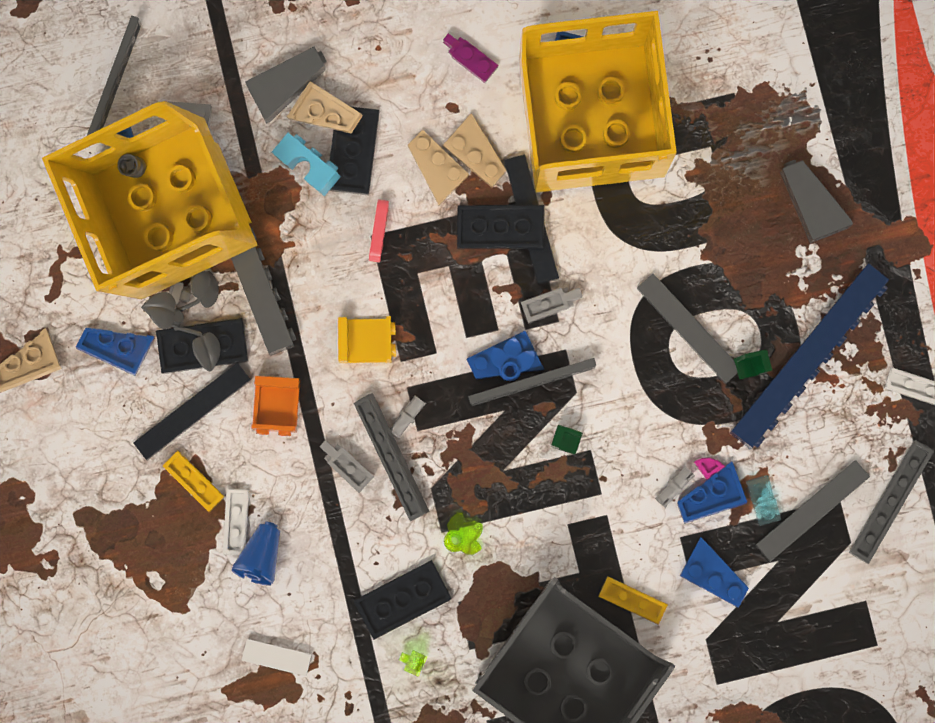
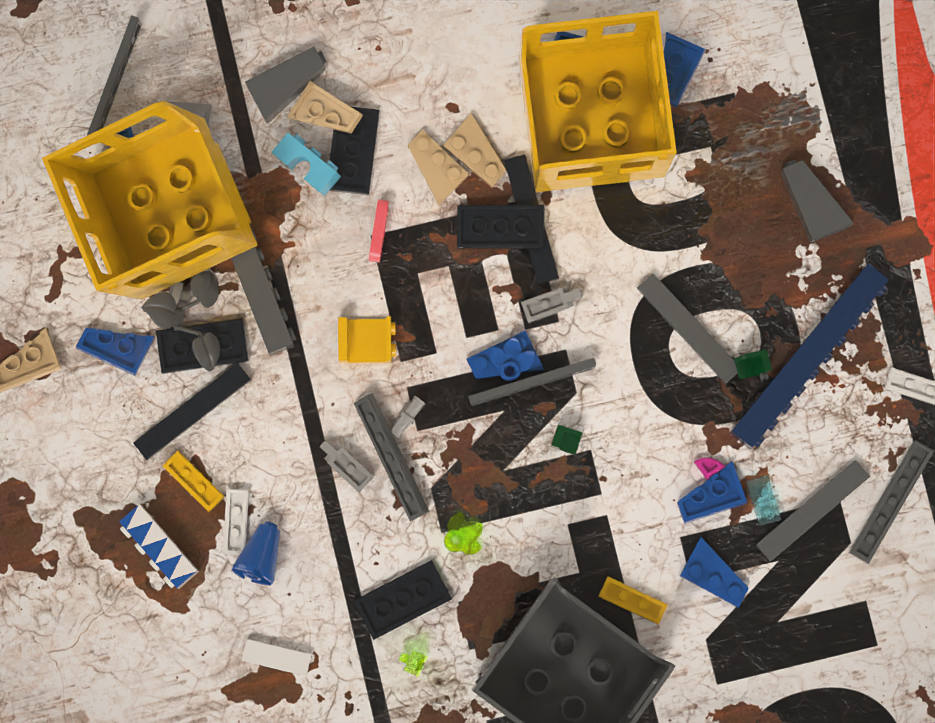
dark grey wheel [117,154,146,178] -> none
orange panel [251,376,300,436] -> none
magenta hinge [443,33,499,83] -> none
light grey pin [655,466,695,508] -> none
none -> brick [119,504,199,589]
none -> blue wing [663,32,705,108]

